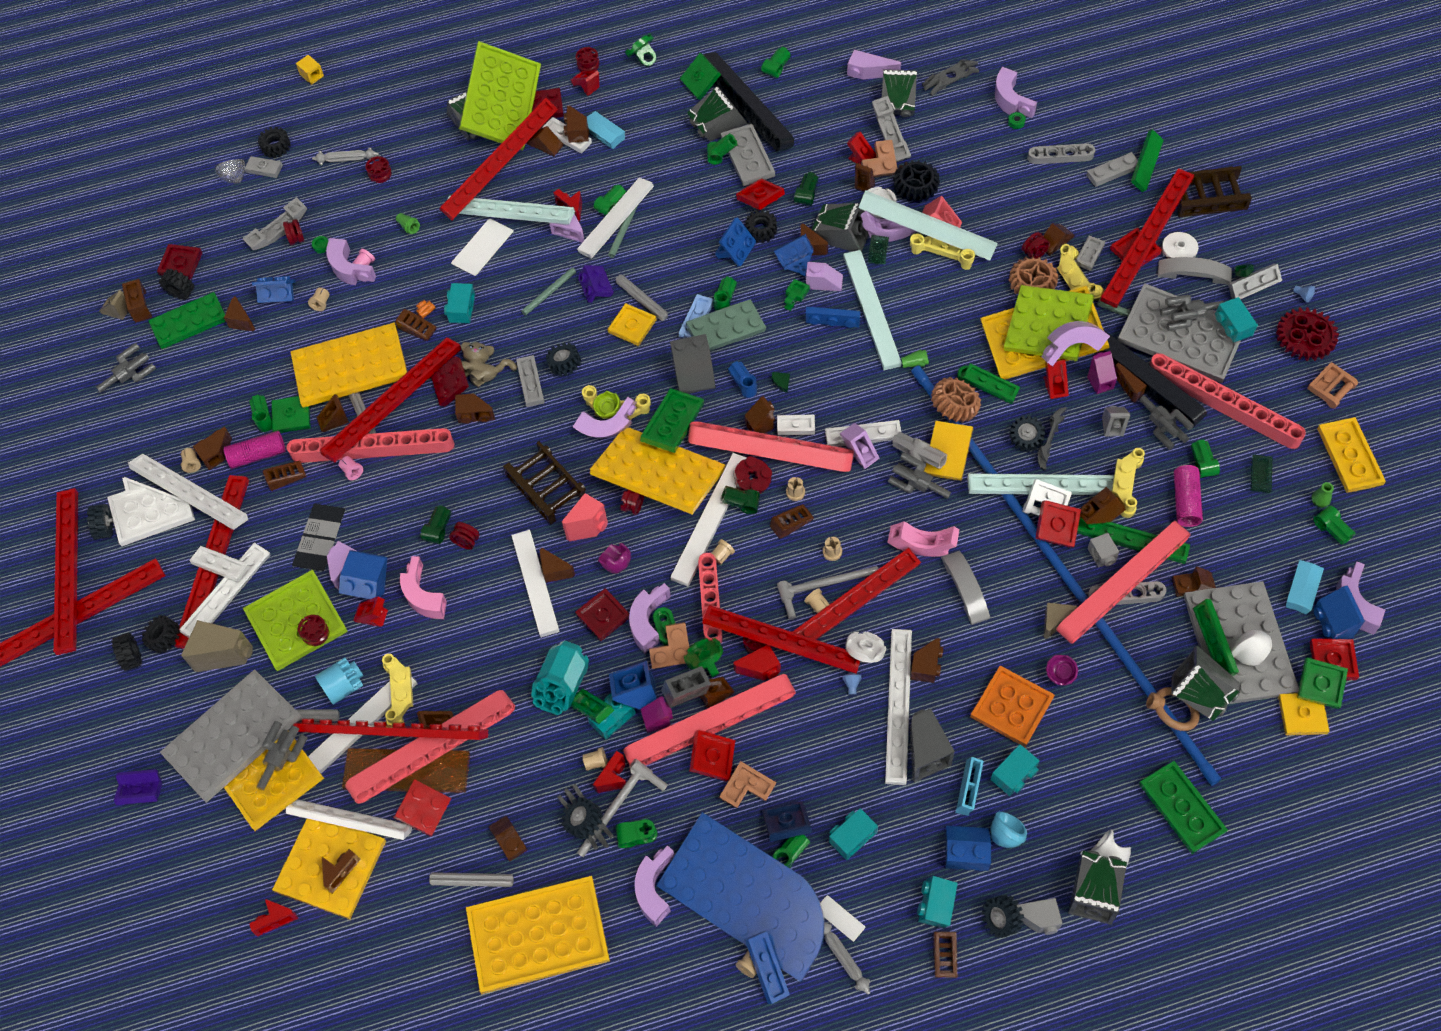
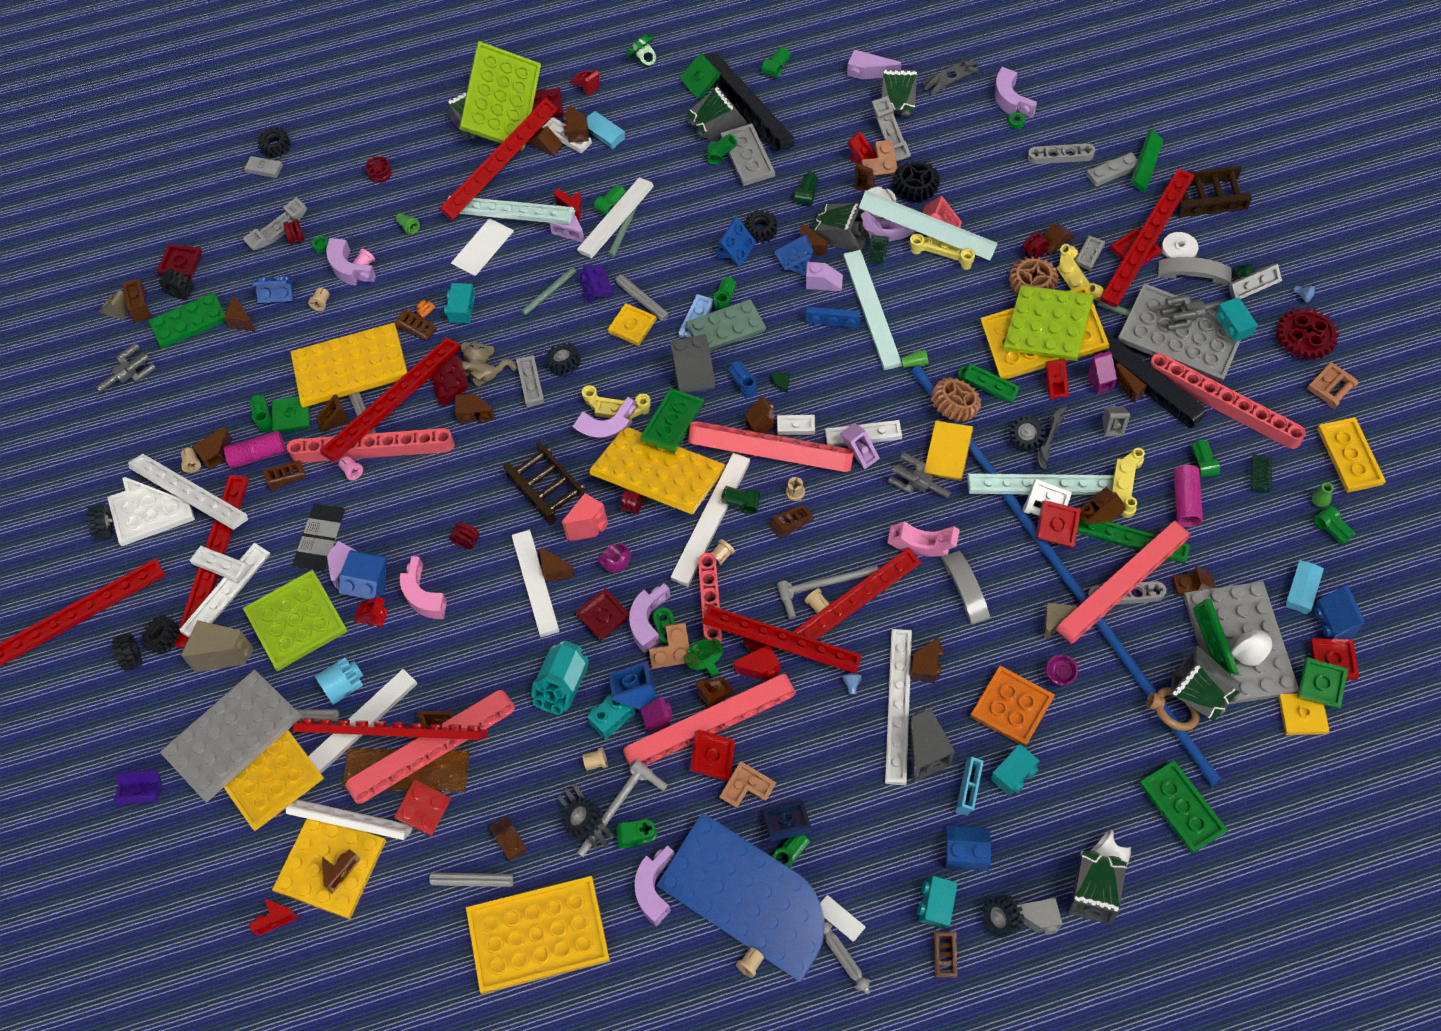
red plate [53,488,78,655] -> none
clear hat [215,159,245,184] -> none
dark grey plant [256,721,308,791] -> none
yellow brick [296,55,324,85] -> none
dark red wheel [298,614,329,646] -> none
light grey wheel [312,148,379,165] -> none
light yellow plate [382,654,413,725] -> none
dark green piece [420,505,452,545] -> none
green tile [571,689,614,724] -> none
dark red wheel [576,47,600,71] -> none
lime hair [593,391,621,419] -> none
red slope [593,751,626,793] -> none
dark grey brick [661,666,711,708] -> none
dark red plate [733,456,772,494] -> none
red plate [736,178,785,210] -> none
blue plate [745,931,790,1004] -> none
green plate [784,279,810,311] -> none
tan bush [823,537,842,561] -> none
teal brick [829,808,878,861] -> none
white plate [845,632,886,663] -> none
light grey piece [892,432,947,469] -> none
medium azure hat [991,811,1027,848] -> none
lavender arch [1041,321,1110,366] -> none
light grey brick [1087,533,1119,568] -> none
dark grey plant [1139,396,1194,450] -> none
lavender arch [1336,562,1385,635] -> none

